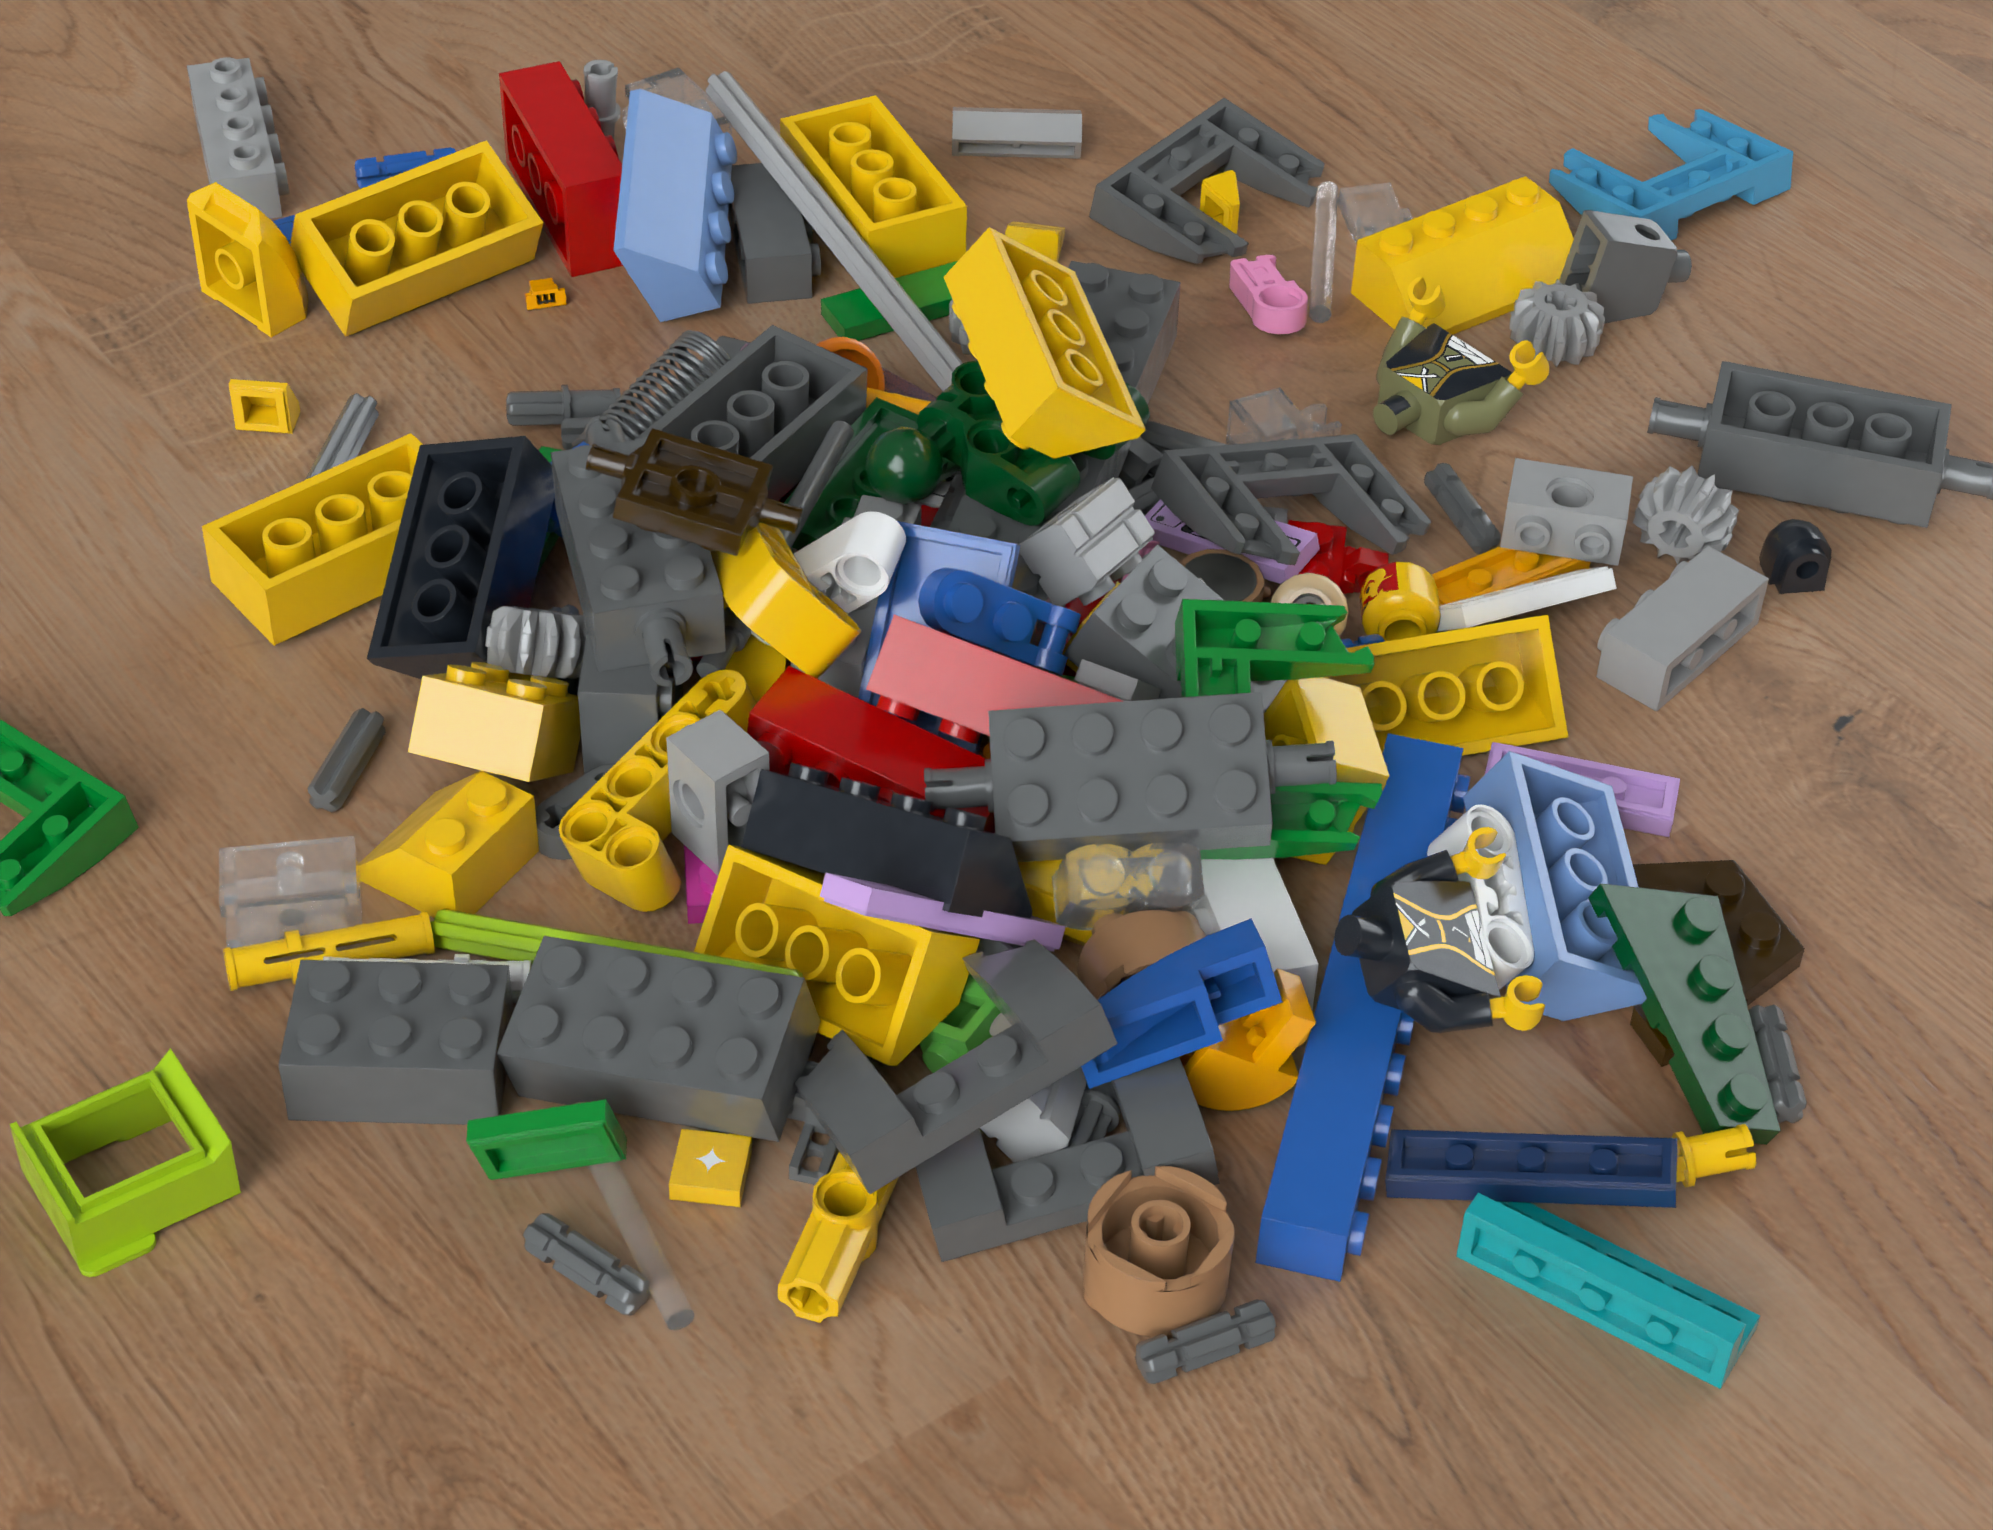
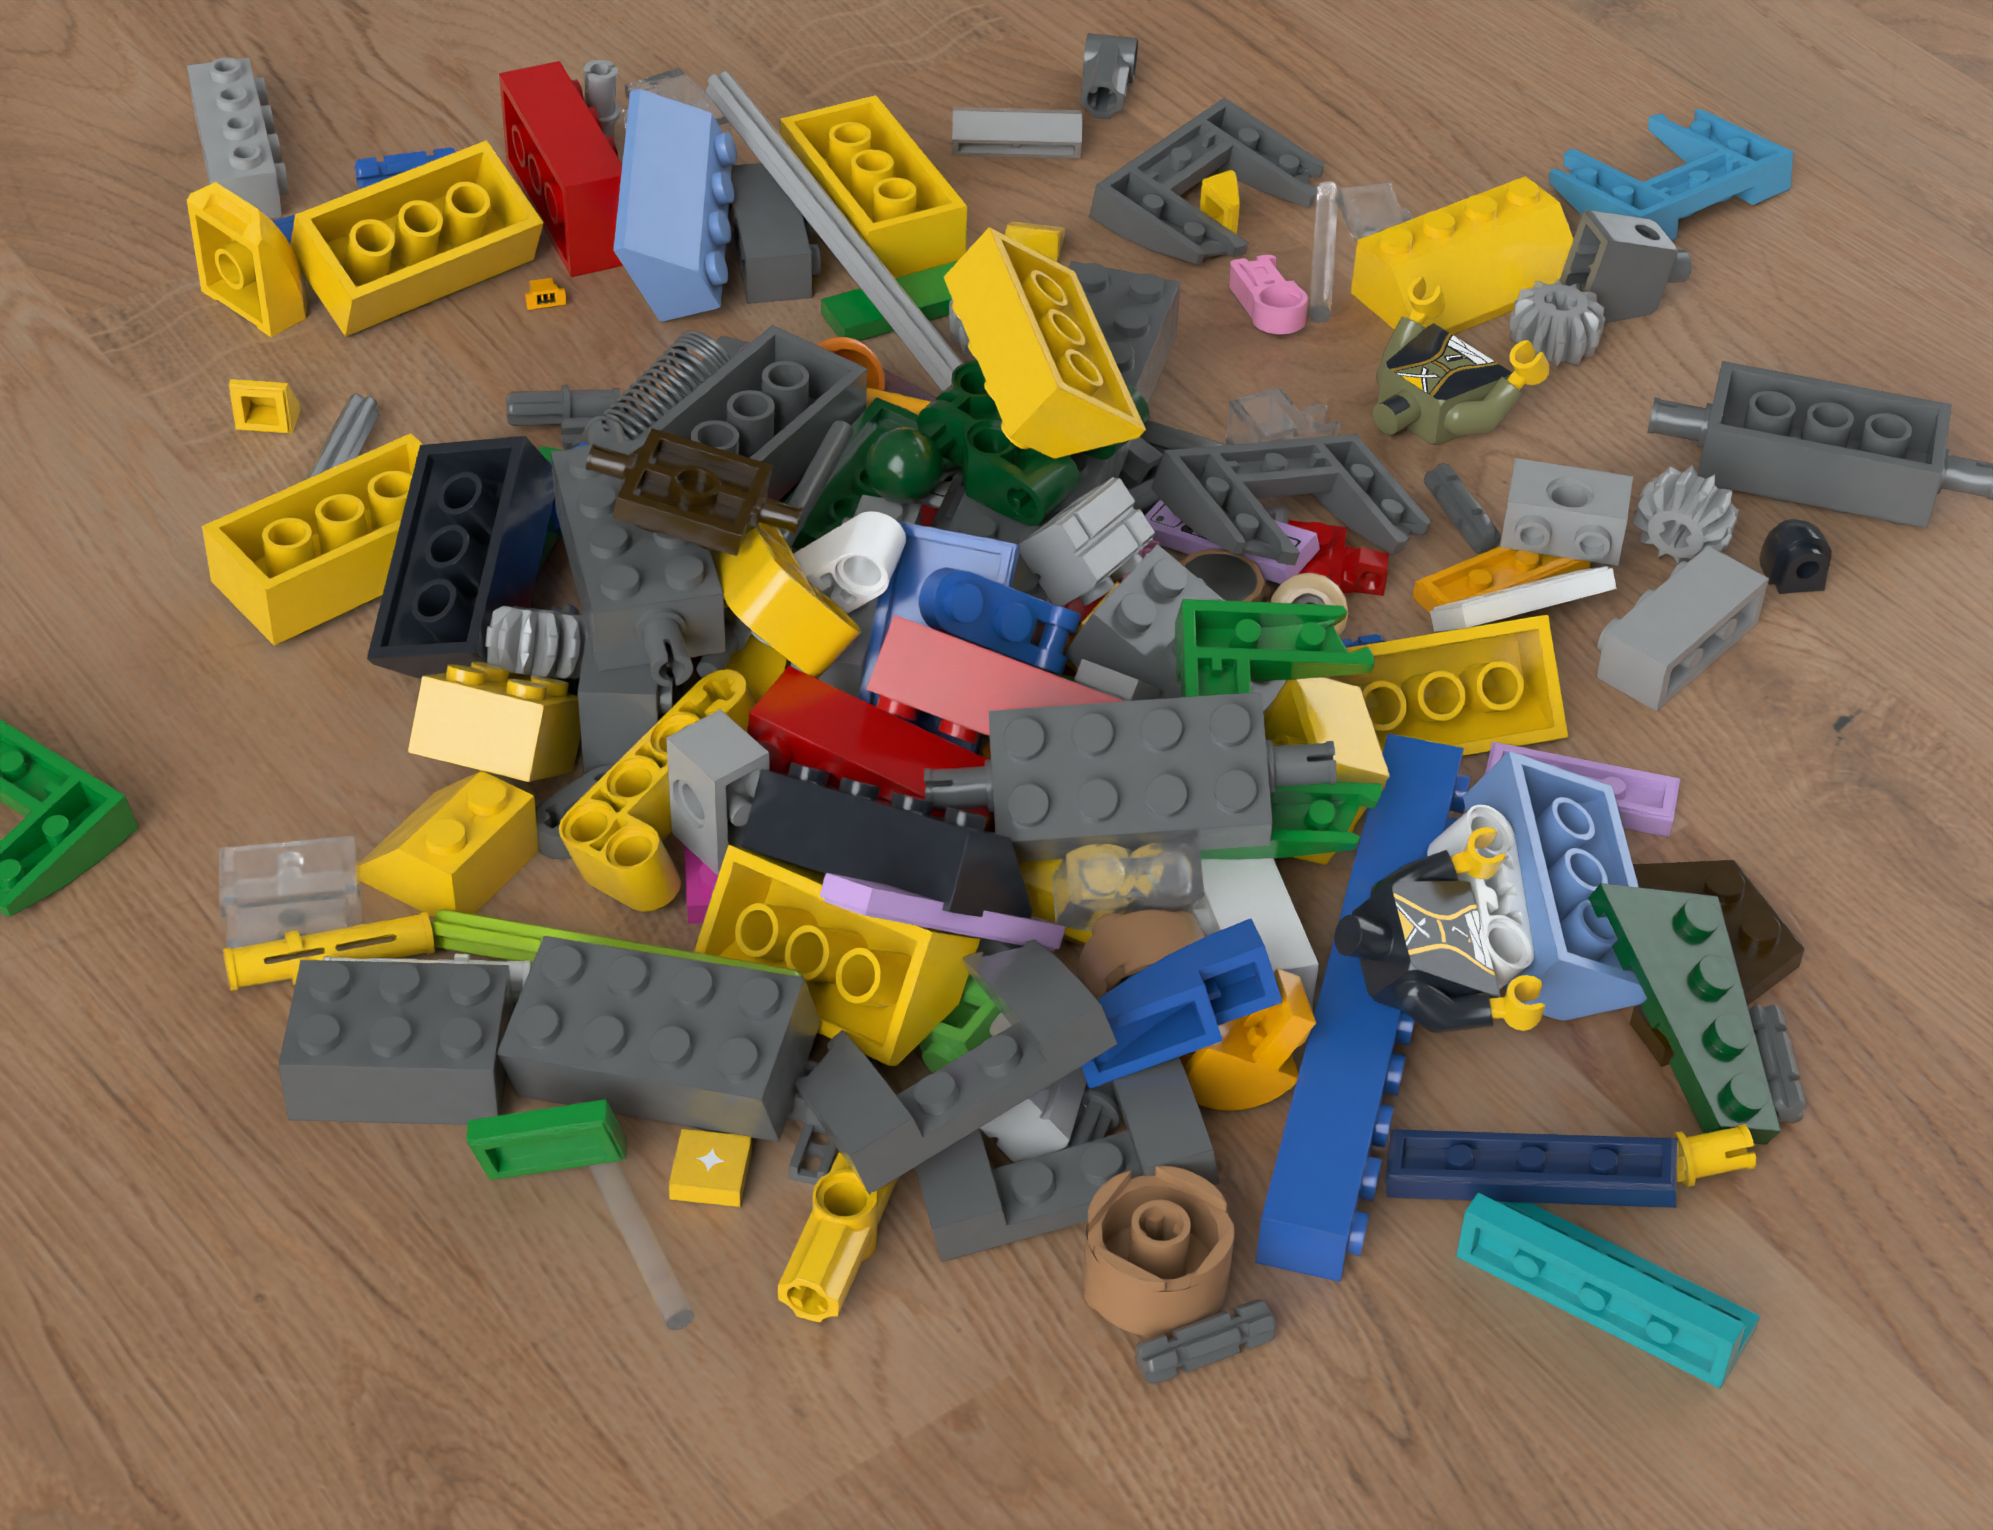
lime piece [9,1048,241,1277] -> none
dark grey axle [307,708,386,812] -> none
dark grey axle [523,1213,650,1316] -> none
yellow head [1359,562,1441,641] -> none
none -> dark grey piece [1080,33,1138,119]

